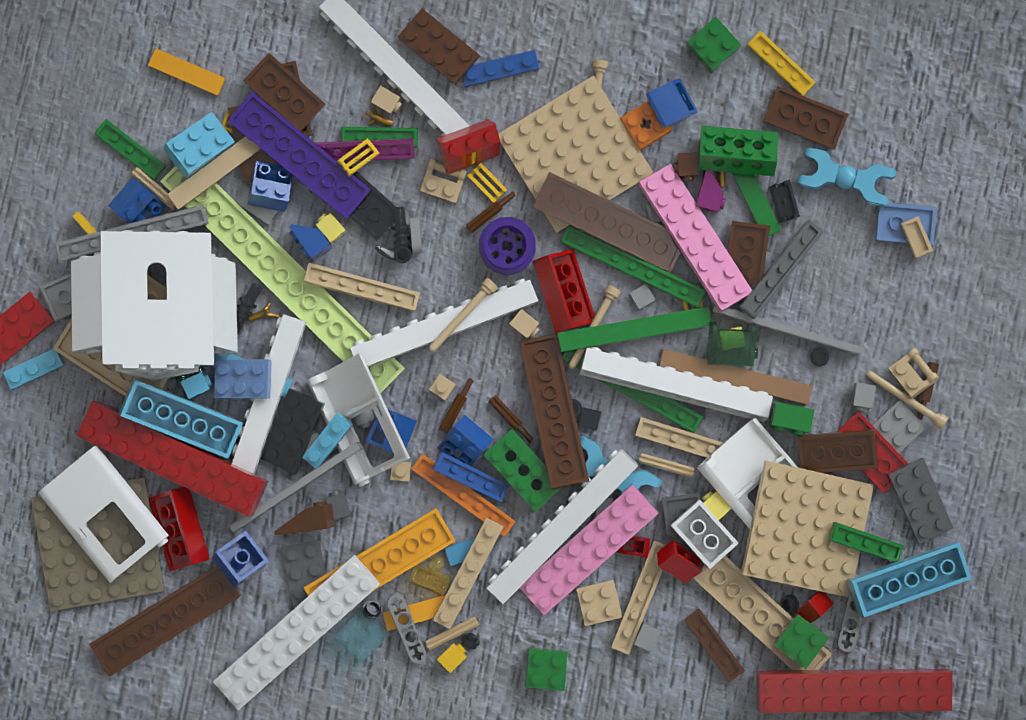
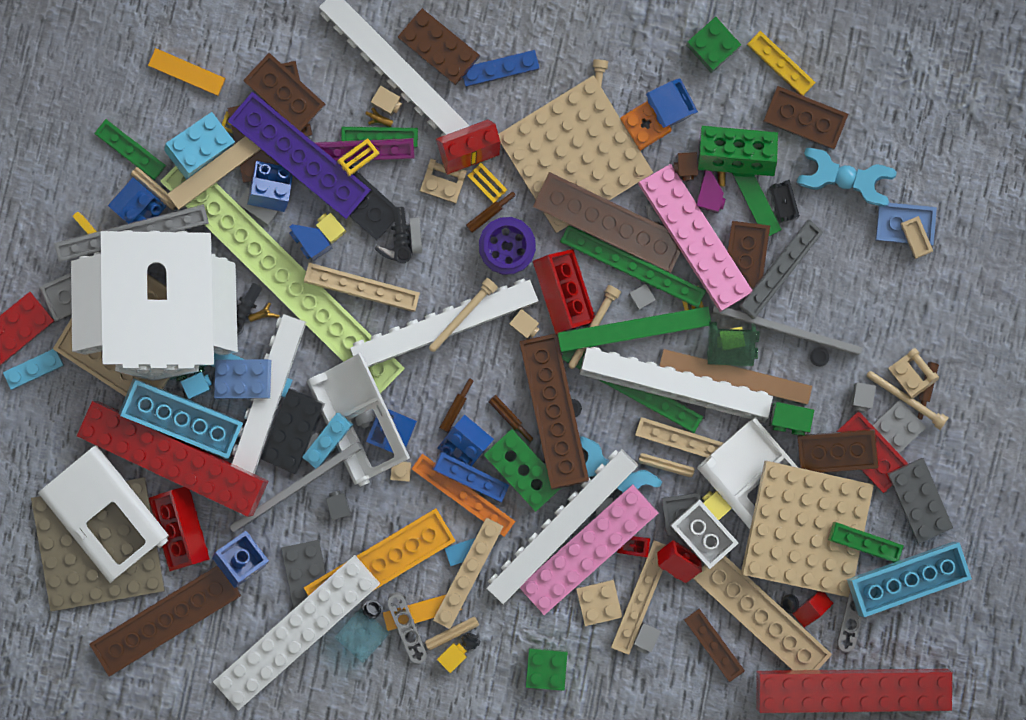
reddish brown slope [274,501,335,535] -> none
clear yellow plate [409,555,452,596] -> none
tan brick [429,374,456,401] -> none
black tile [578,407,601,430] -> none
green brick [773,614,829,669] -> none

